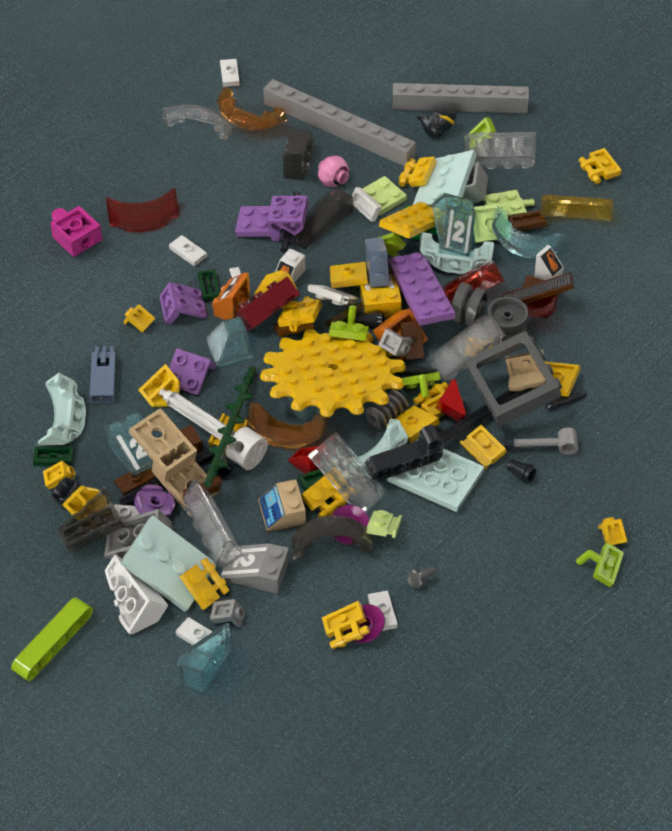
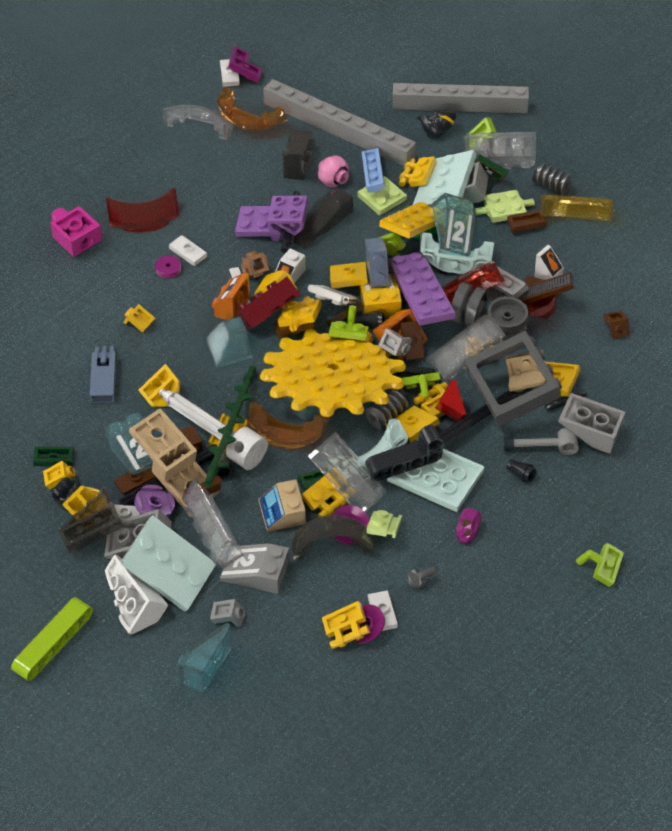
light aqua windscreen [38,373,86,445] -> none
medium lavender bracket [159,282,207,325] -> none
medium lavender bracket [169,348,216,395] -> none
white plate [176,617,221,655] -> none
yellow plate [179,557,230,610] -> none
dark green tile [197,269,220,302] -> none
red slope [288,446,323,474] -> none
white plate [349,187,382,222] -> none
yellow plate [460,425,507,470] -> none
yellowish green plate [469,203,511,244] -> none
clear light blue windscreen [491,206,564,259] -> none
yellow plate [578,148,622,184] -> none
yellow bracket [598,517,627,546] -> none
none -> magenta piece [155,255,182,278]
none -> magenta plate [228,46,262,82]
none -> medium nougat brick [241,250,269,278]
none -> light blue plate [361,148,385,193]
none -> magenta rock [456,508,482,544]
none -> dark green tile [474,154,509,181]
none -> light grey plate [484,267,529,299]
none -> flat silver piece [532,163,571,196]
none -> light grey slope [558,393,626,453]
none -> reddish brown bracket [603,311,630,339]

